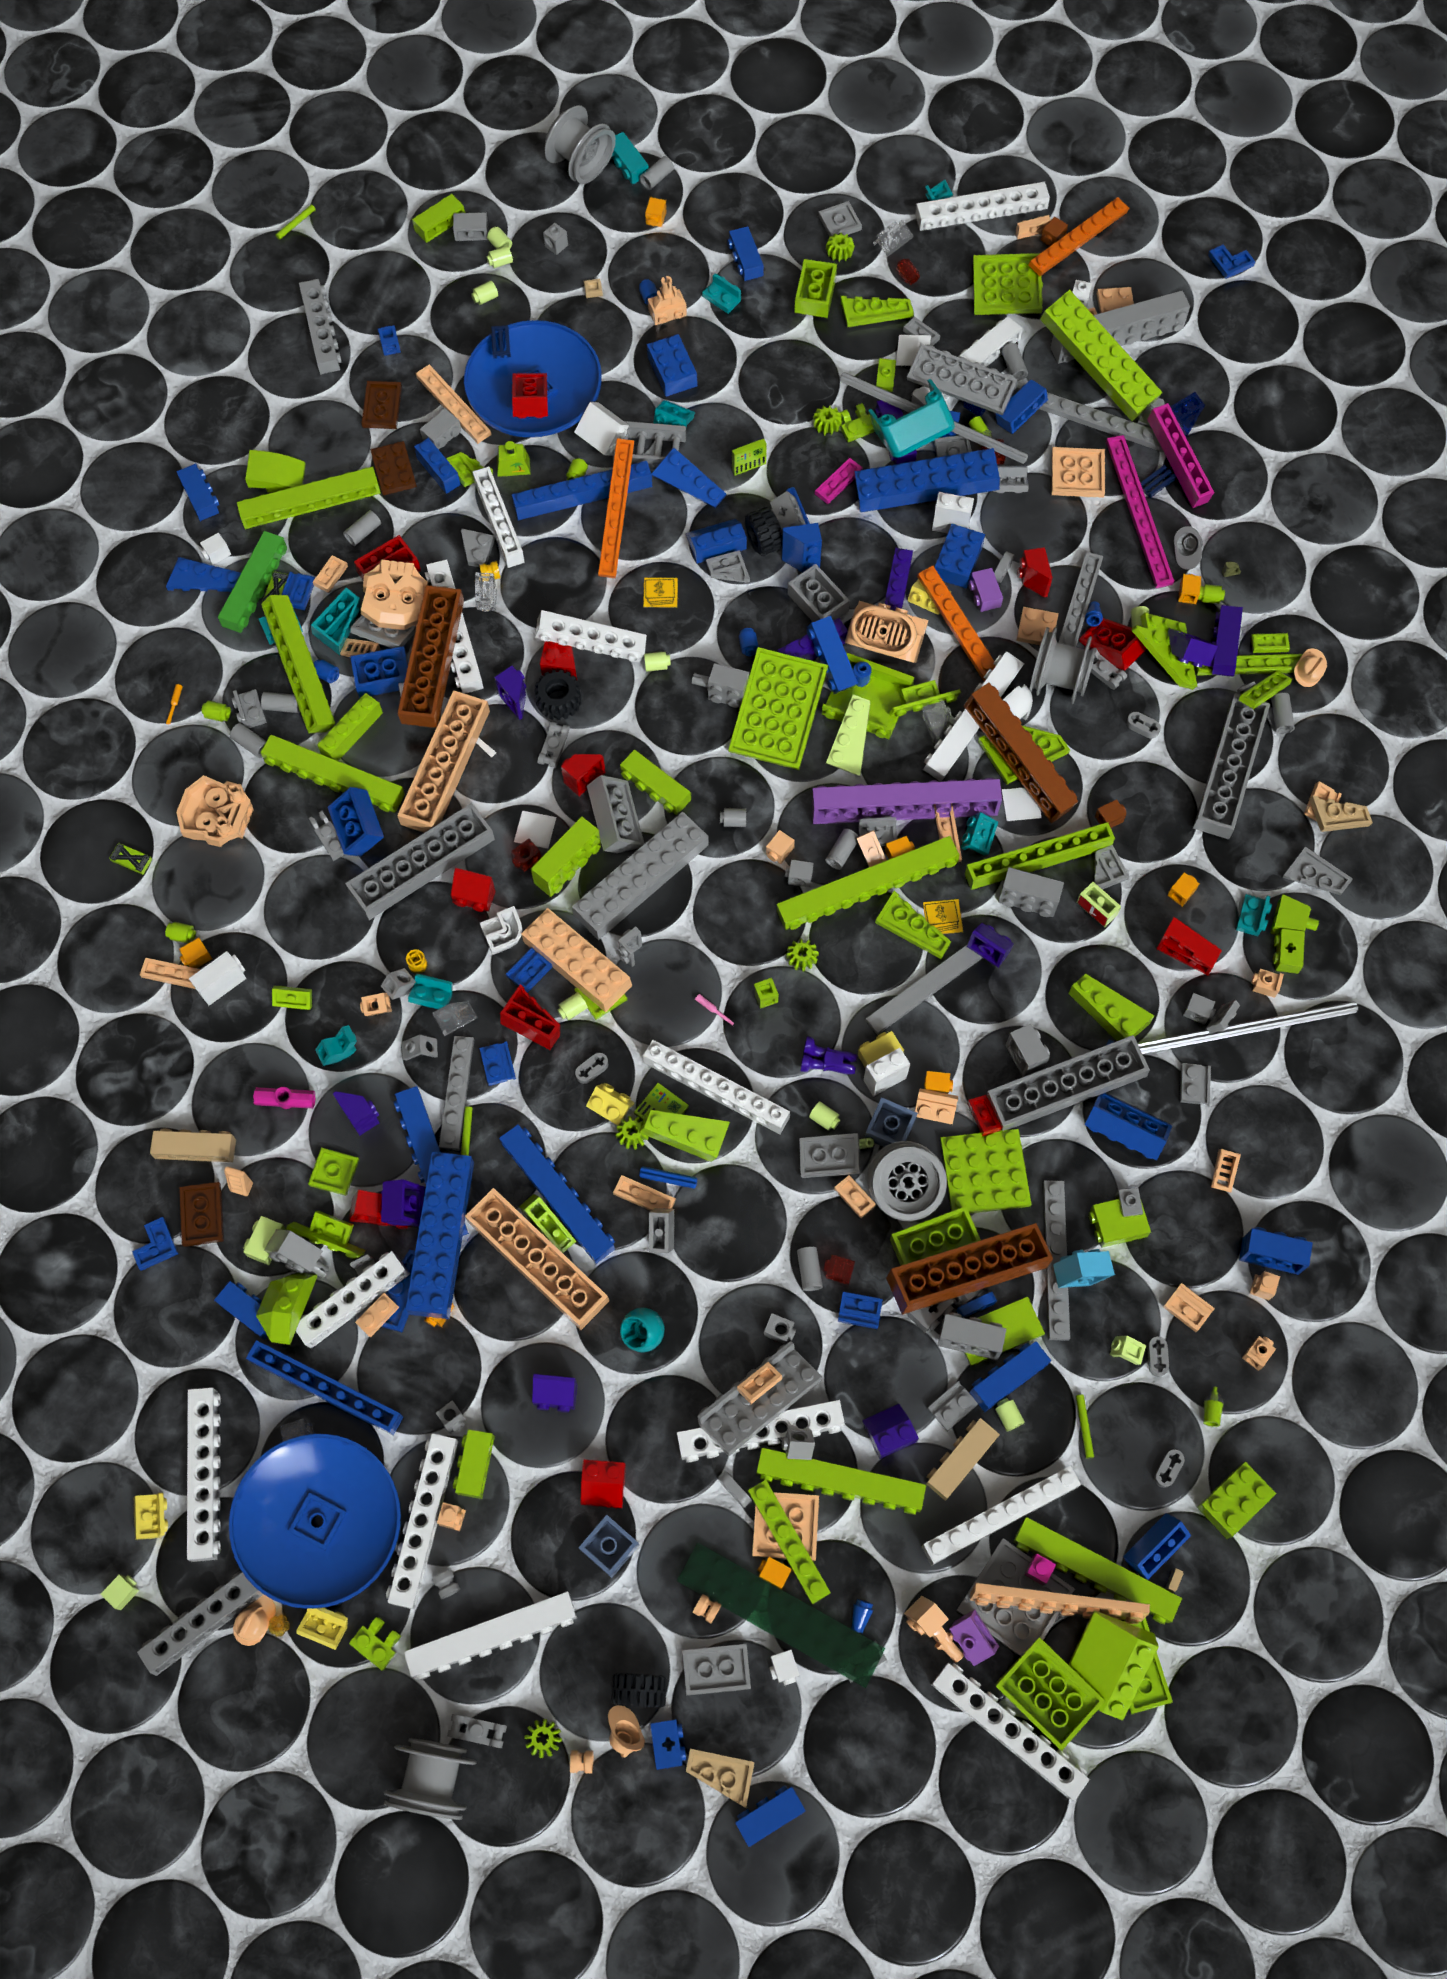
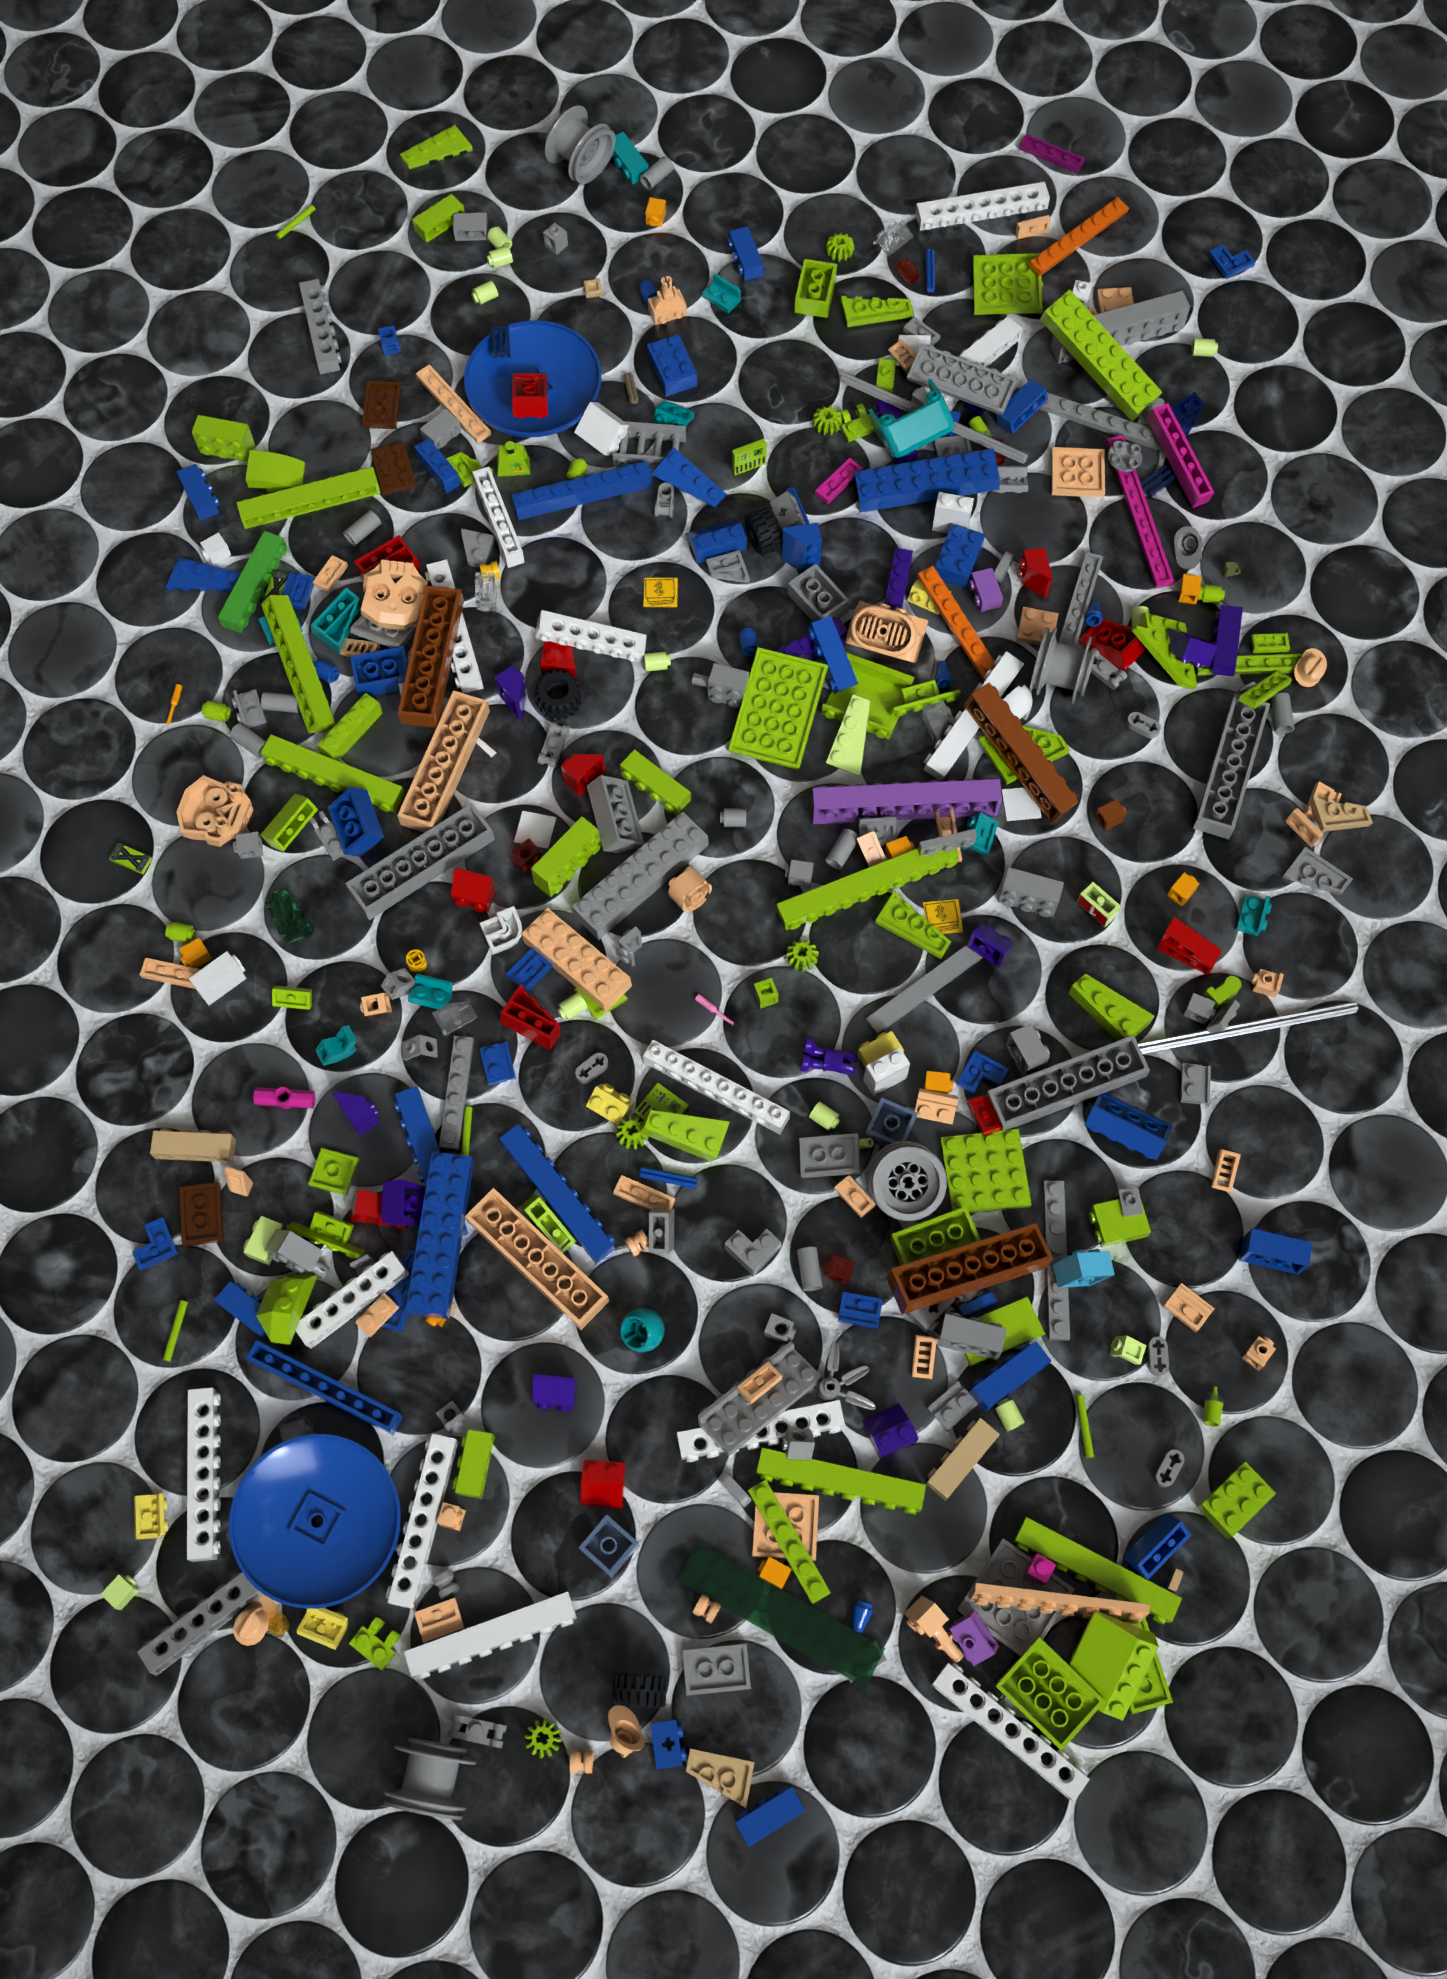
orange plate [598,438,634,579] -> none
light nougat brick [766,830,795,864] -> none
white brick [769,1650,800,1686] -> none
light grey plate [818,201,862,237] -> none
blue brick [853,662,872,687] -> none
white brick [921,1466,1081,1566] -> none
teal bracket [925,180,953,201] -> none
lime brick [965,822,1115,890] -> none
light grey pin [1001,343,1028,381] -> none
dark orange brick [1041,216,1068,246] -> none
light grey wing [1094,845,1129,890] -> none
light nougat brick [1249,1271,1280,1300] -> none
lime torso [1270,894,1319,935] -> none
lime brick [1273,929,1305,974] -> none
none -> lime bar [163,1300,188,1362]
none -> lime brick [192,415,255,462]
none -> light grey brick [233,832,263,859]
none -> lime brick [260,793,318,852]
none -> clear green piece [265,888,314,945]
none -> lime wing [400,125,473,169]
none -> light nougat plate [414,1598,465,1643]
none -> dark tan axle [624,373,639,405]
none -> light nougat wheel [624,1230,649,1257]
none -> light grey piece [655,482,674,518]
none -> light nougat brick [668,866,712,912]
none -> light grey brick [724,1229,781,1276]
none -> light grey plant [817,1341,876,1410]
none -> light nougat slope [888,339,916,375]
none -> light nougat slope [911,1335,937,1379]
none -> light grey plate [919,829,977,856]
none -> blue axle [925,249,935,293]
none -> blue cone [935,660,953,688]
none -> blue plate [956,1051,1009,1094]
none -> magenta tile [1019,134,1085,174]
none -> light grey dish [1108,441,1142,472]
none -> yellowish green brick [1191,338,1218,357]
none -> lime leg [1203,976,1242,1010]
none -> light nougat plate [1285,808,1324,848]

